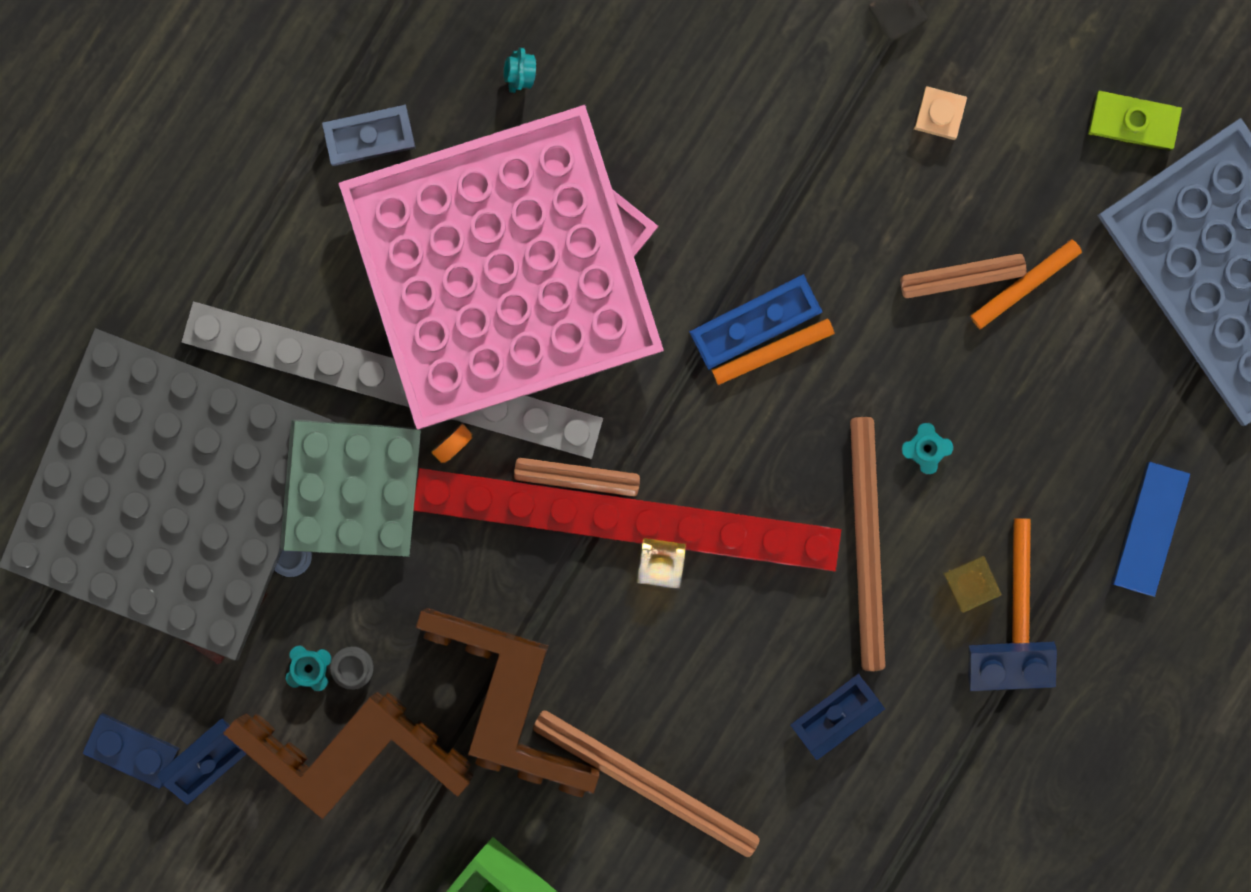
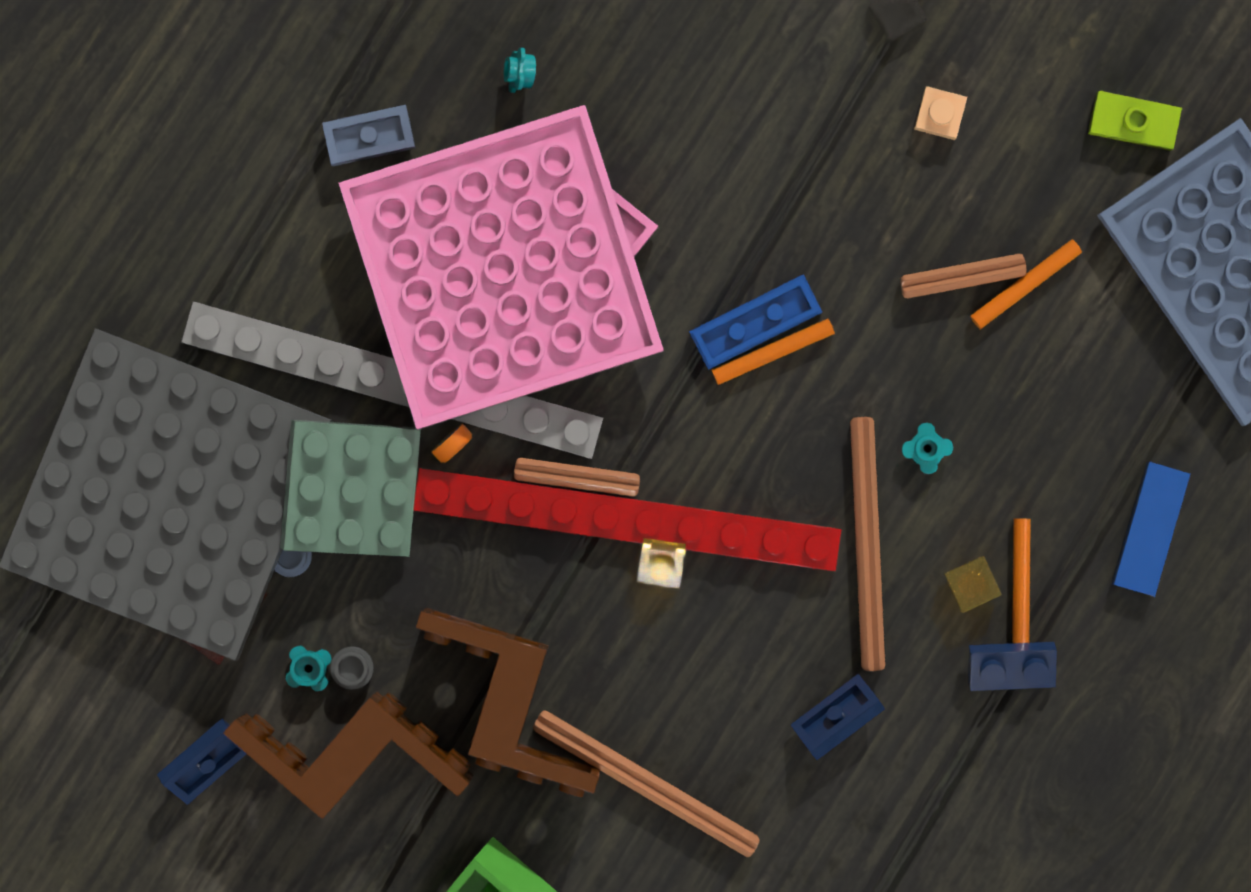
dark blue plate [82,714,180,789] -> none

